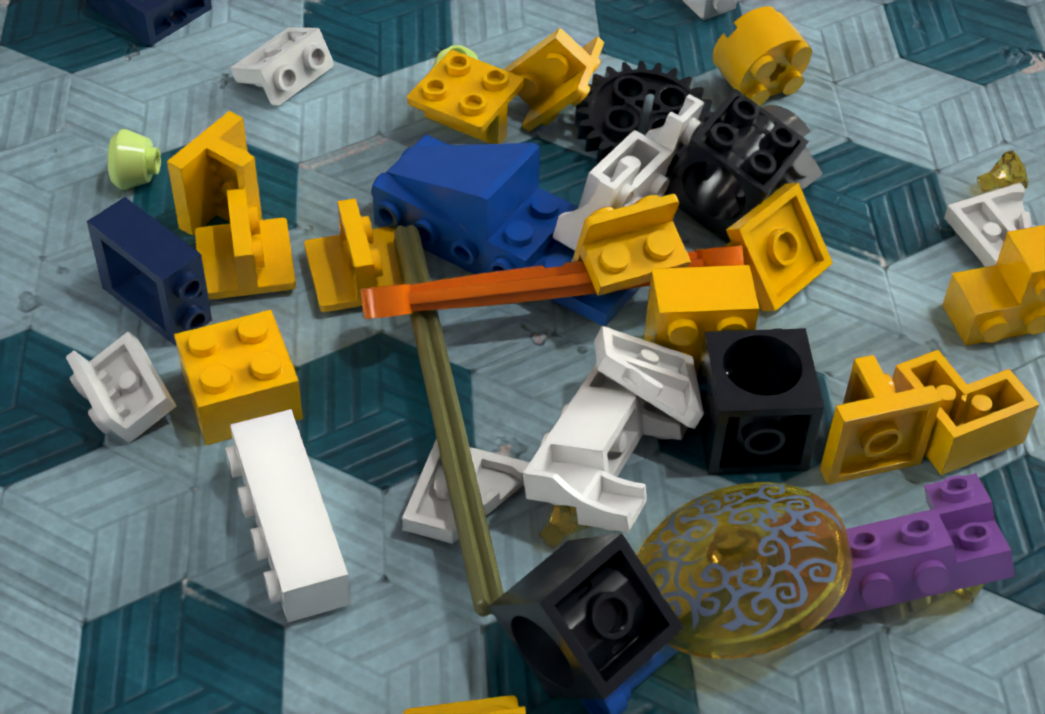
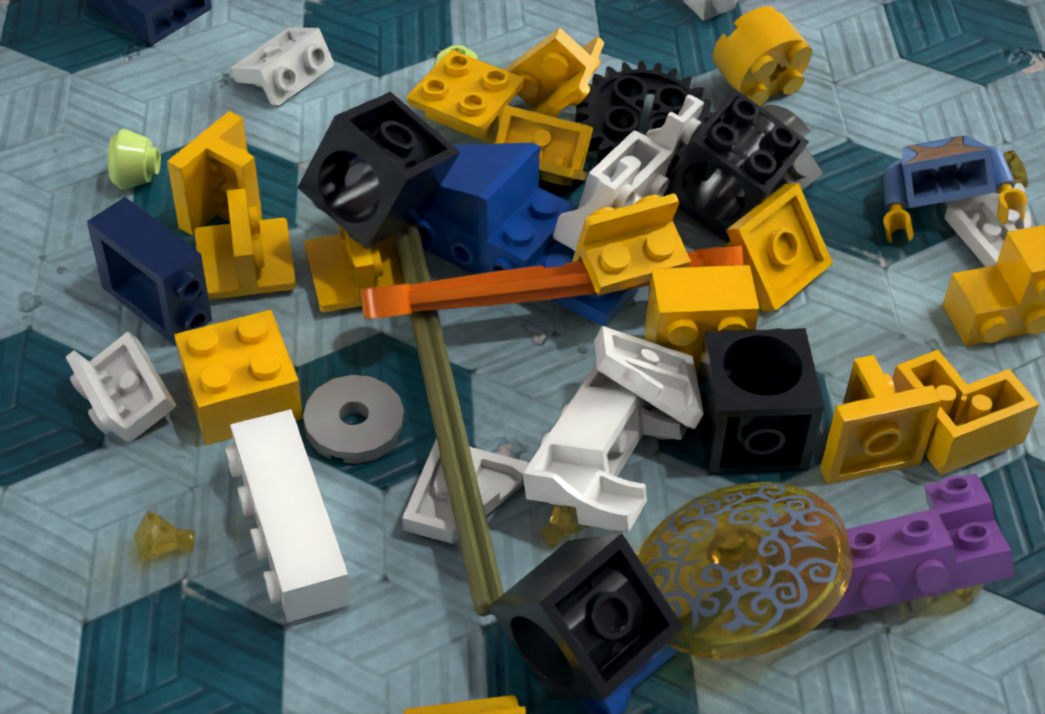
none -> clear yellow rock [134,511,195,563]
none -> black brick [297,91,460,250]
none -> light grey tile [303,375,405,464]
none -> yellow bracket [495,105,594,187]
none -> medium blue torso [883,135,1027,244]

